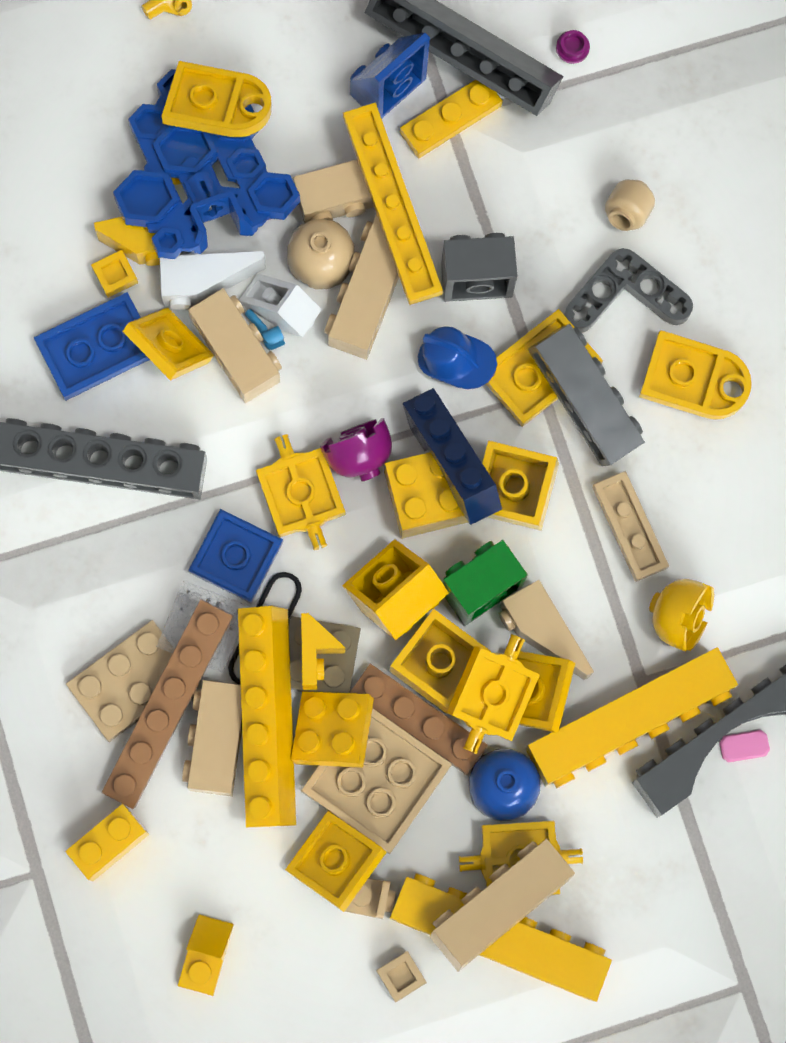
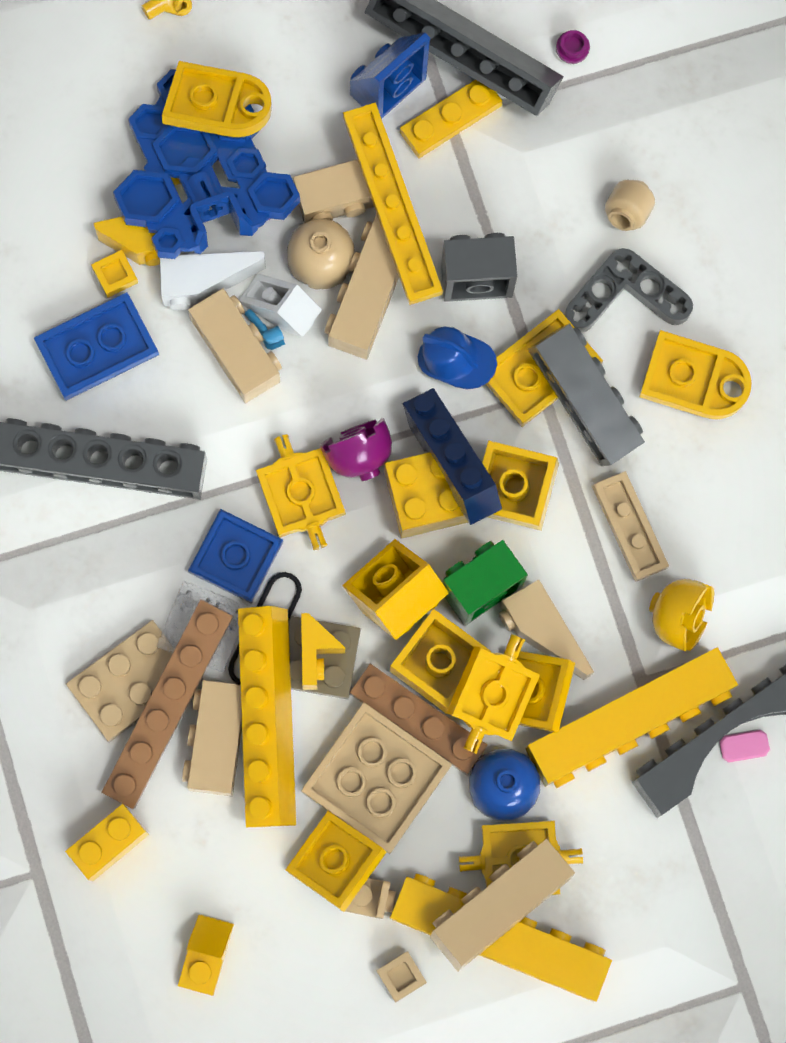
yellow plate [123,308,214,381] -> none
yellow plate [291,691,374,768] -> none

